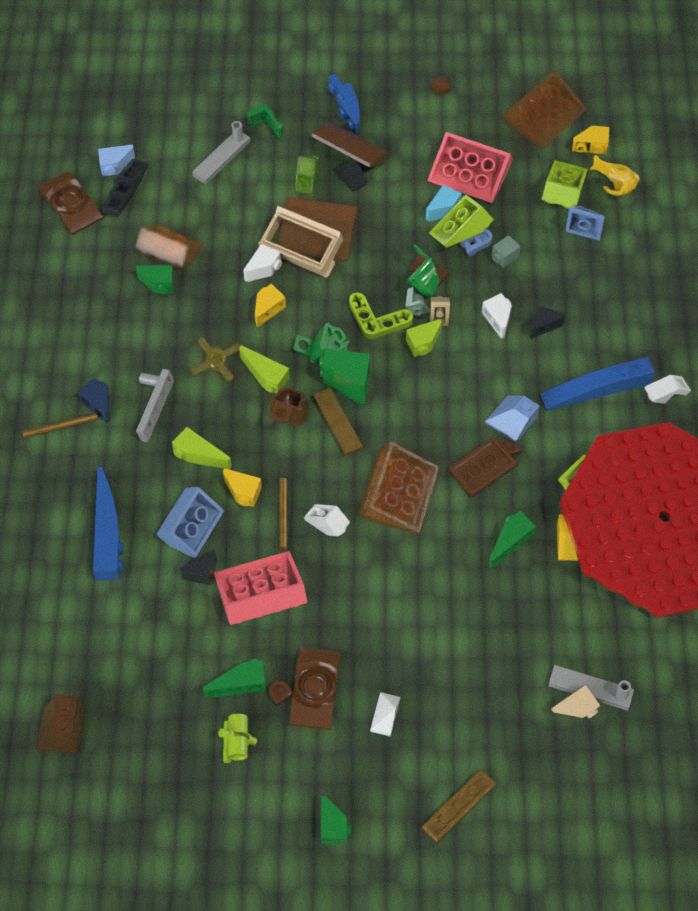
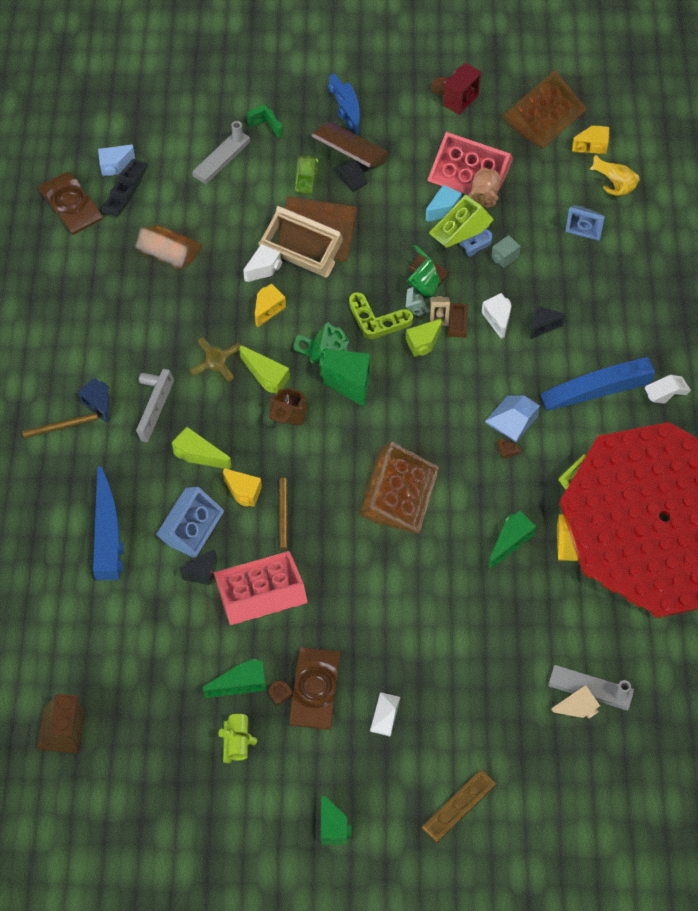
green slope [136,265,174,294] -> none
white slope [304,504,350,536] -> none
pearl gold tile [313,388,363,456] -> none
reddish brown tile [448,436,518,498] -> none
lime slope [542,160,588,209] -> none
none -> dark red brick [443,63,481,115]
none -> reddish brown tile [448,303,468,338]
none -> nougat hair [468,168,501,209]

